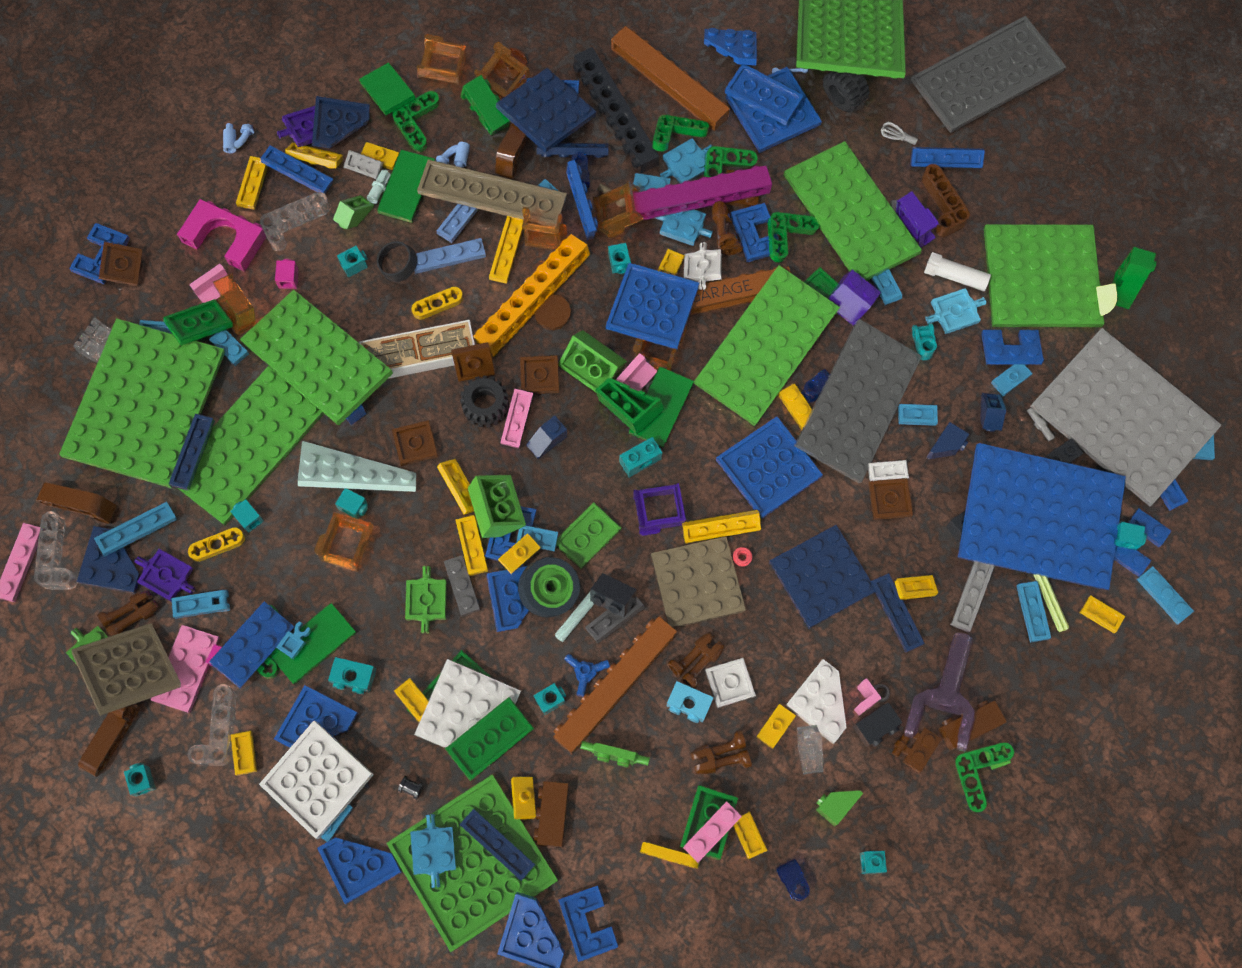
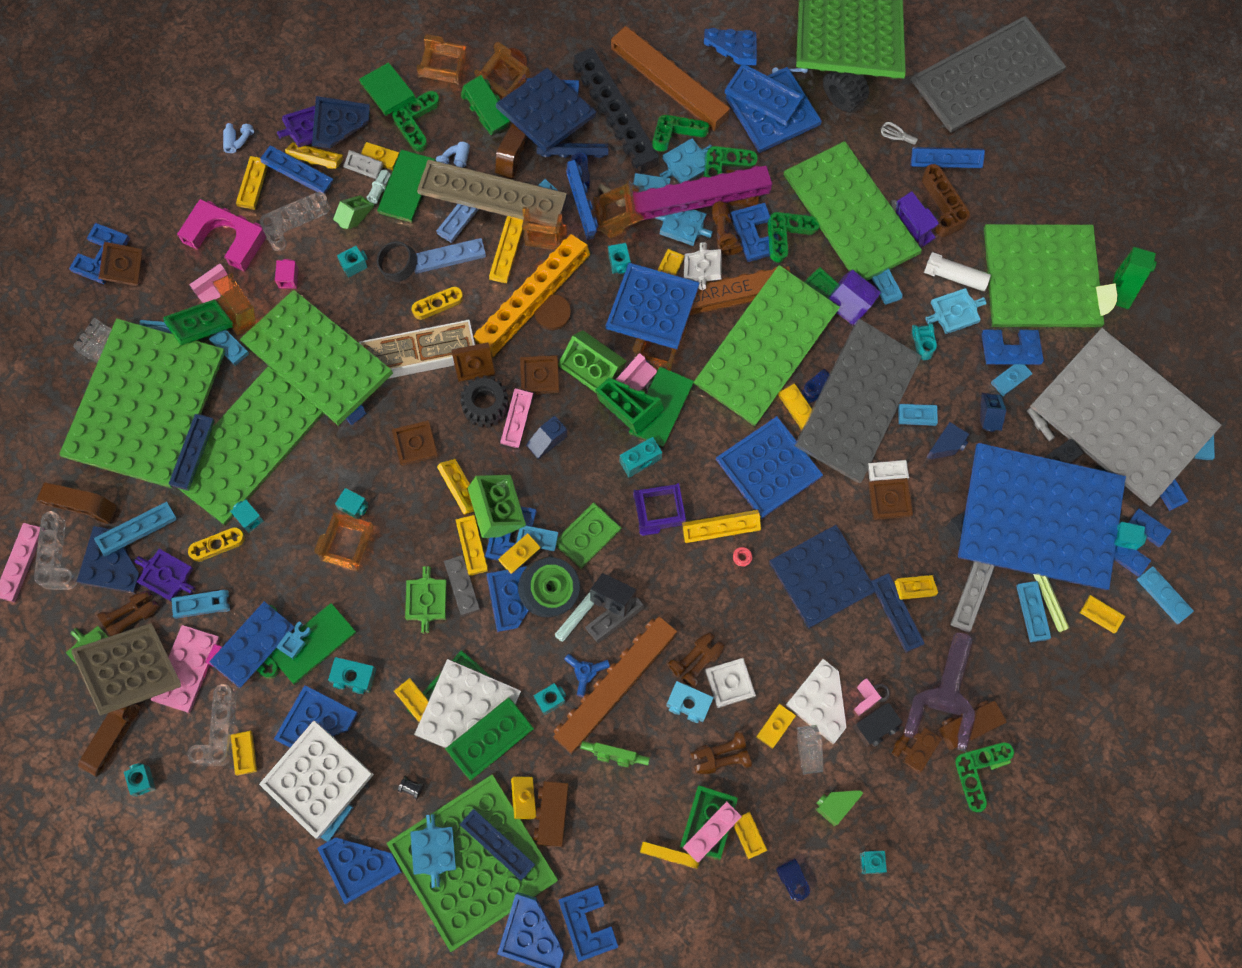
light aqua wing [298,441,416,492] -> none
dark tan plate [651,537,746,628] -> none

